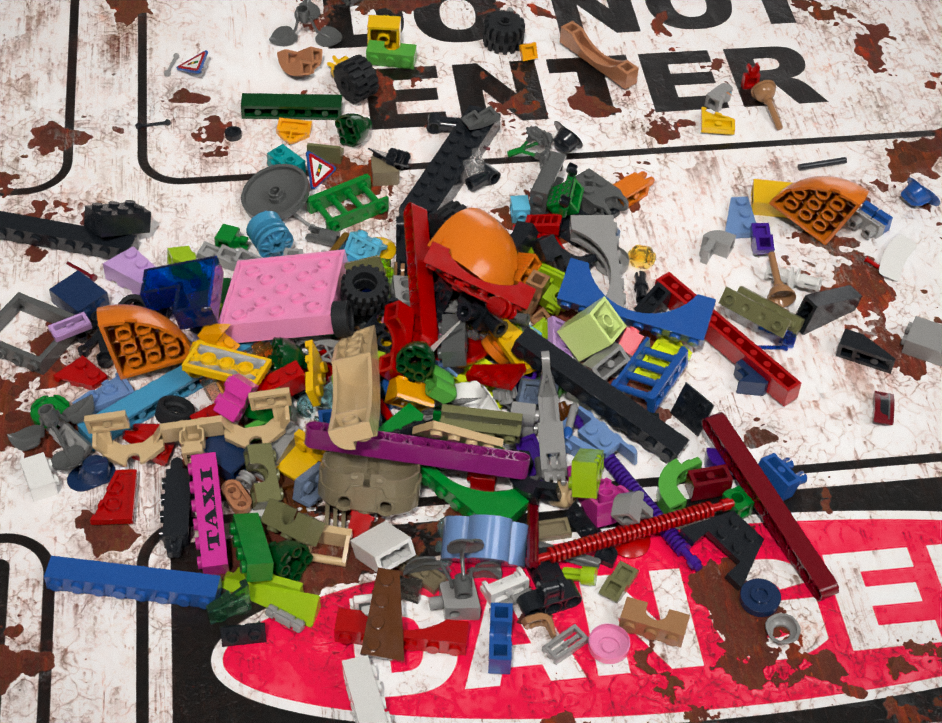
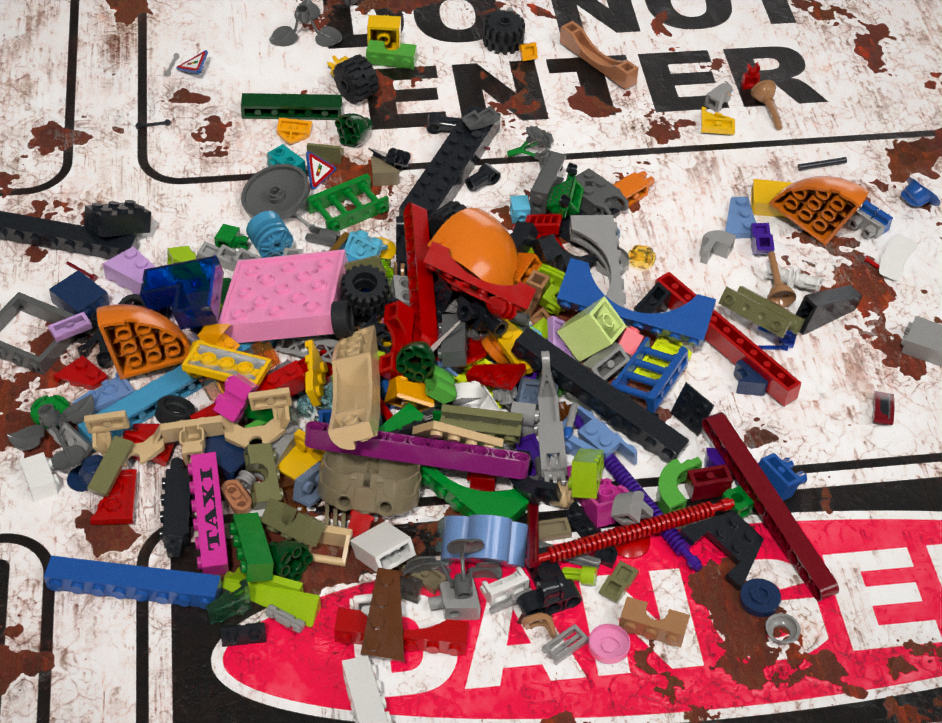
black tile [225,126,242,142] -> none
dark green piece [267,337,308,373] -> none
nougat brick [277,46,323,76] -> none
clear bracket [463,147,485,176] -> none
blue arch [488,602,513,674] -> none
black piece [554,121,583,152] -> none
black pin [634,271,649,303] -> none
black slope [836,329,896,374] -> none
none -> olive tile [87,436,134,497]

